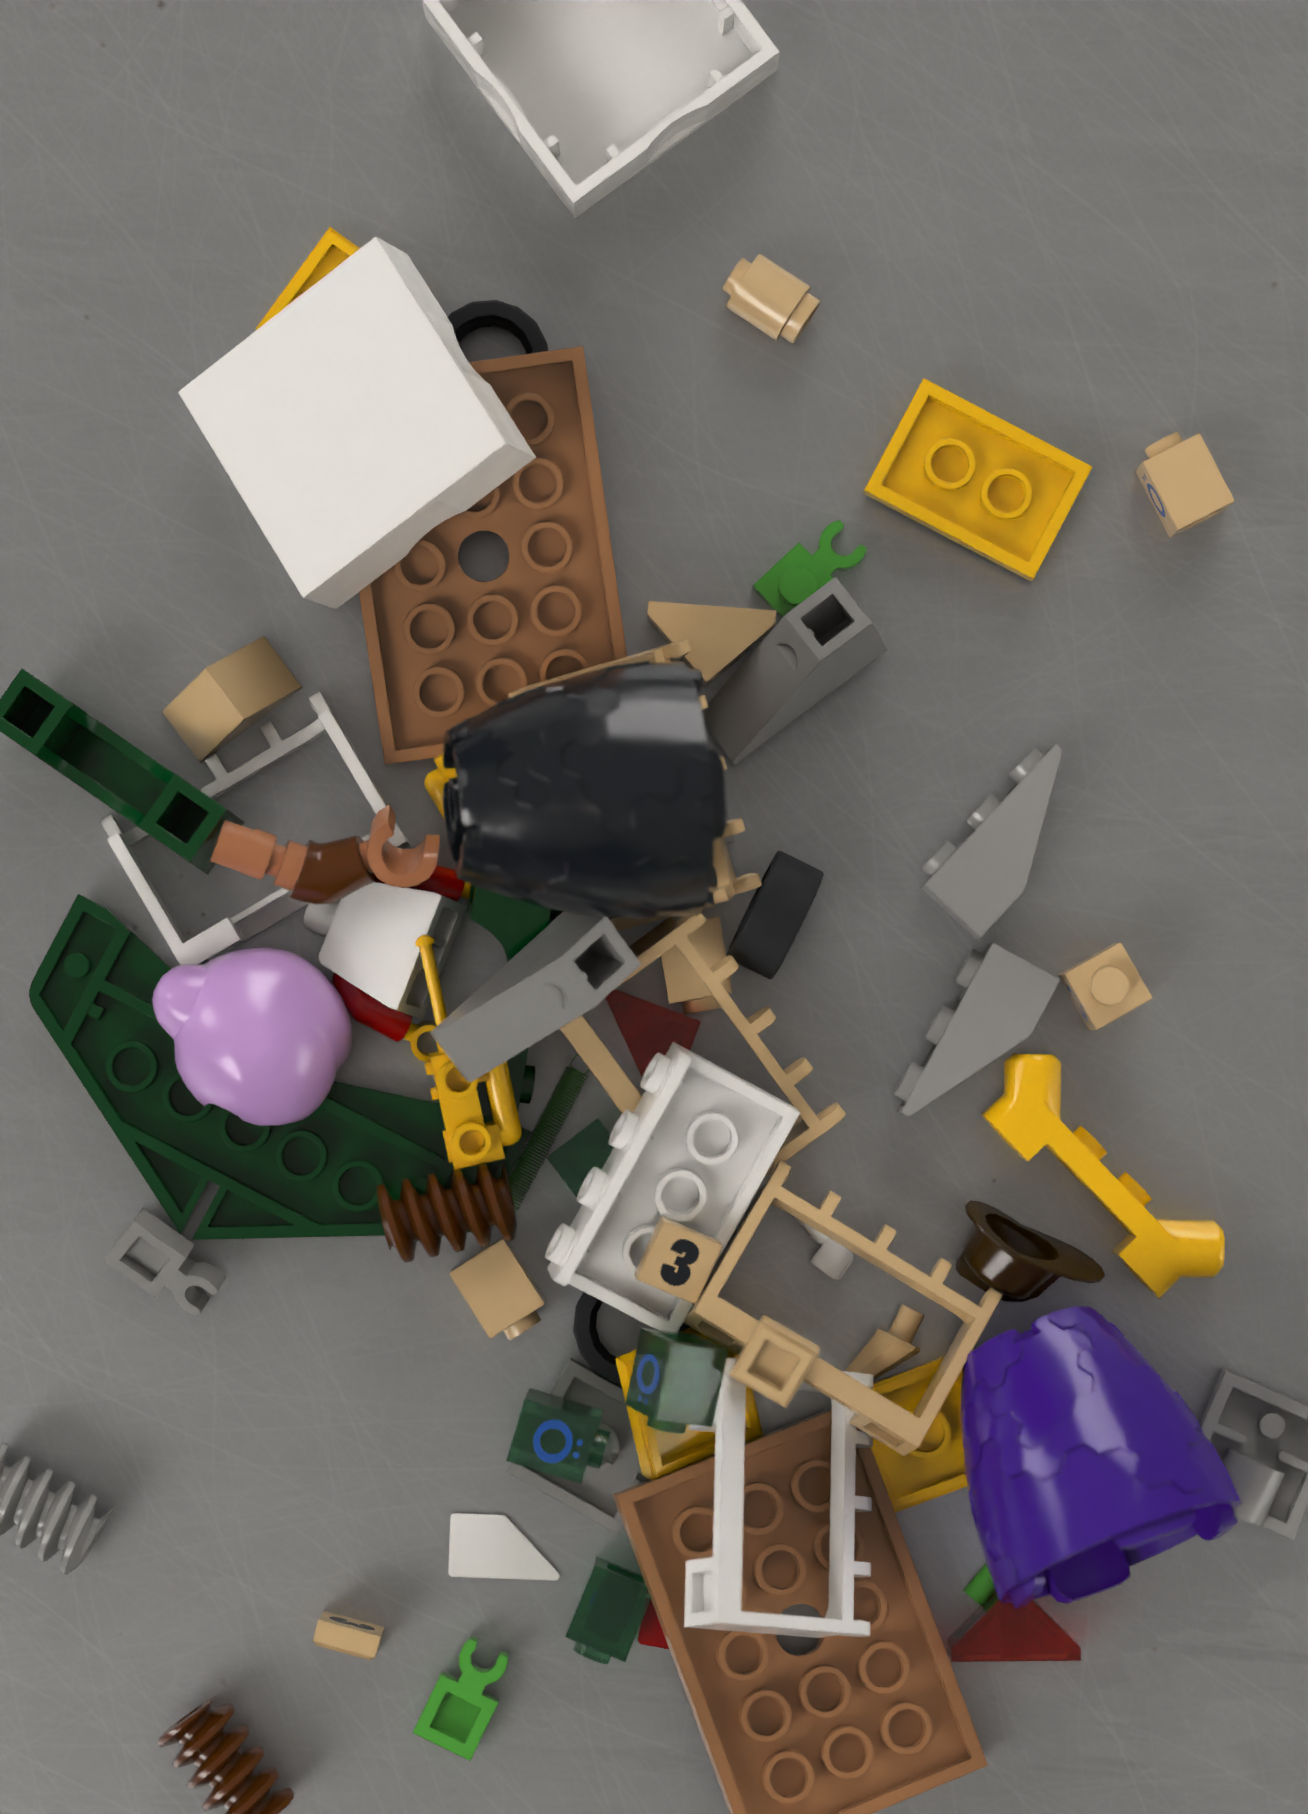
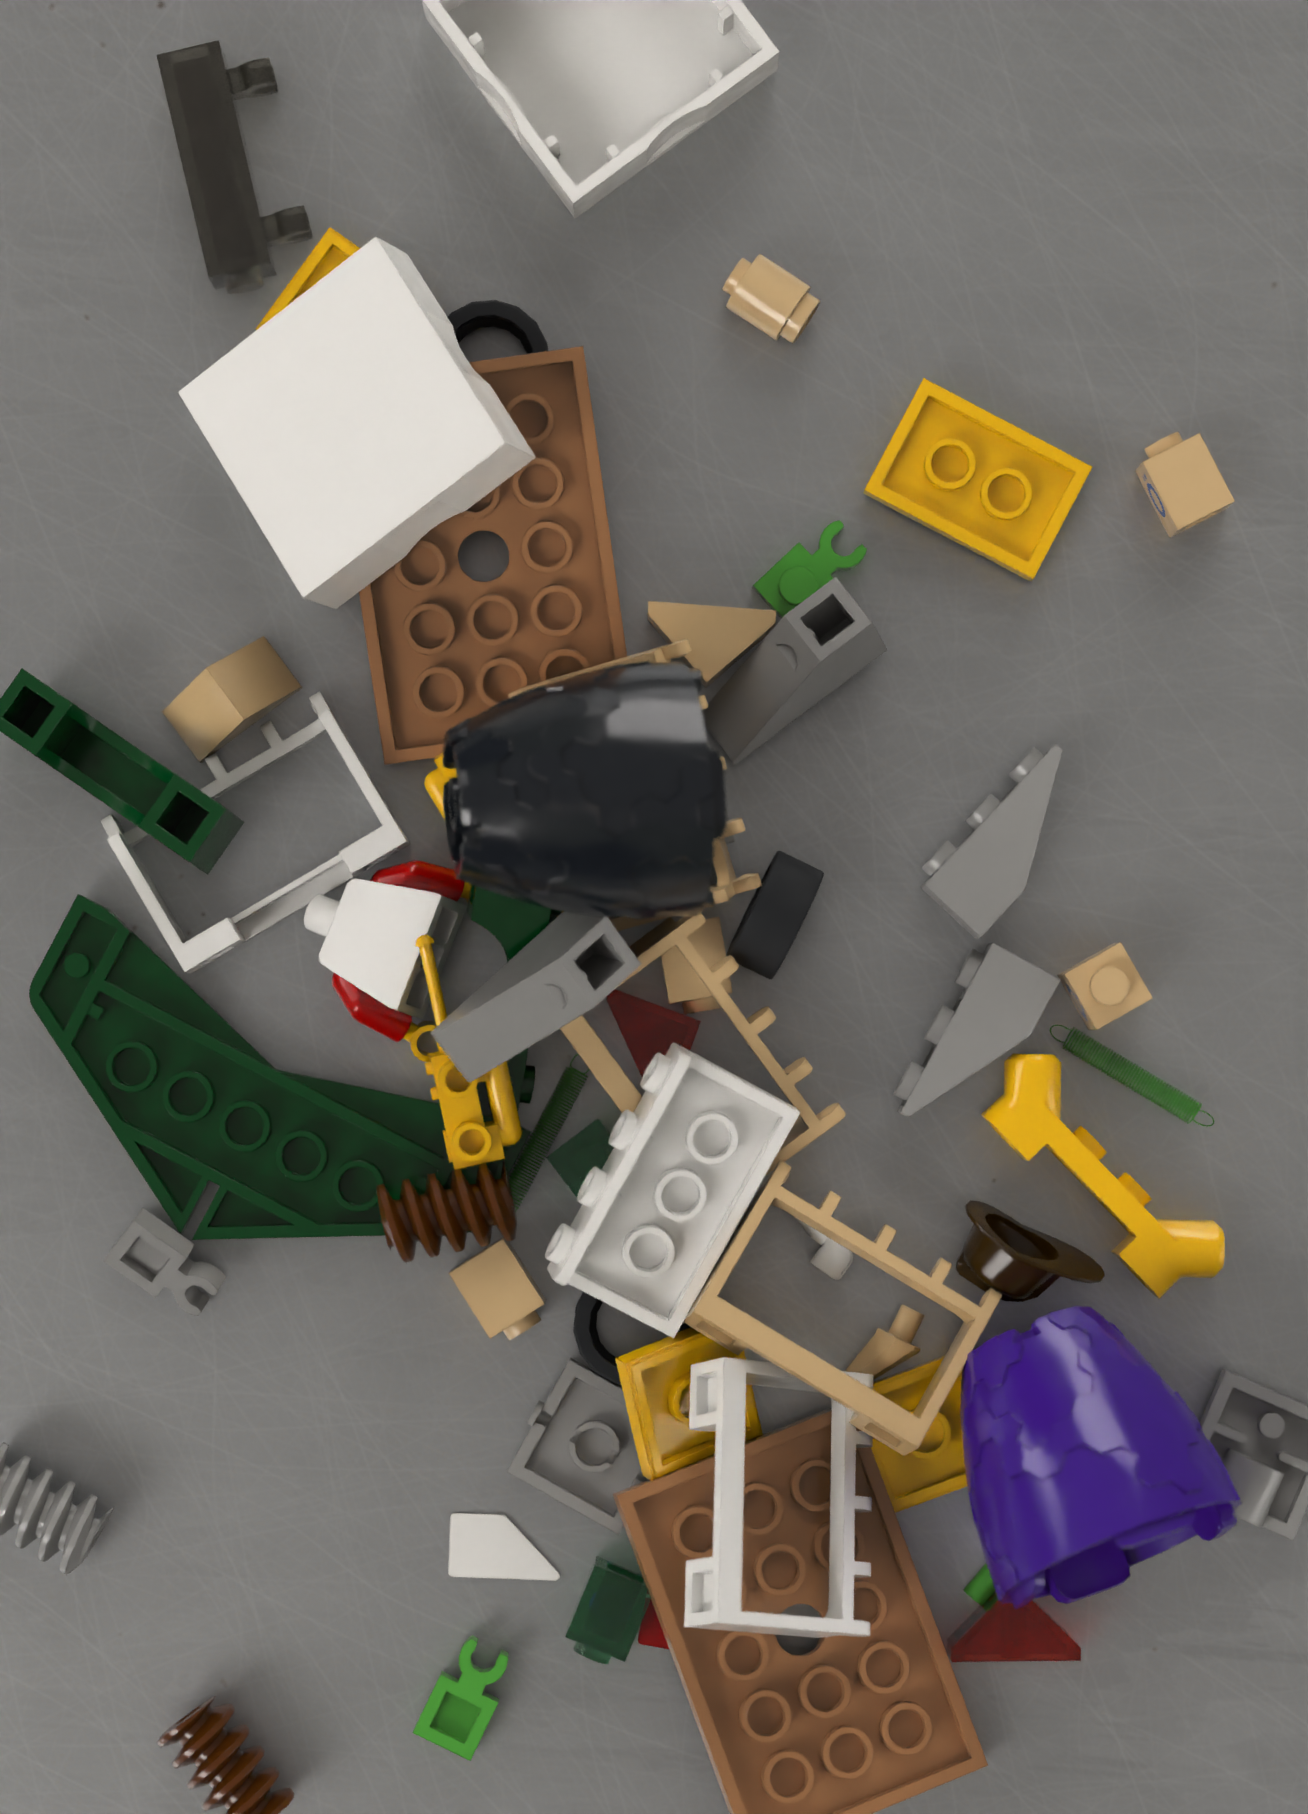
lavender piece [152,947,352,1126] -> none
nougat piece [210,804,440,904] -> none
tan tile [312,1611,385,1660] -> none
clear green brick [506,1388,610,1484] -> none
clear green brick [625,1328,728,1434] -> none
tan tile [634,1216,723,1305] -> none
tan tile [729,1314,821,1408] -> none
none -> clear smoke brick [157,40,313,294]
none -> bright green piece [1050,1025,1214,1127]

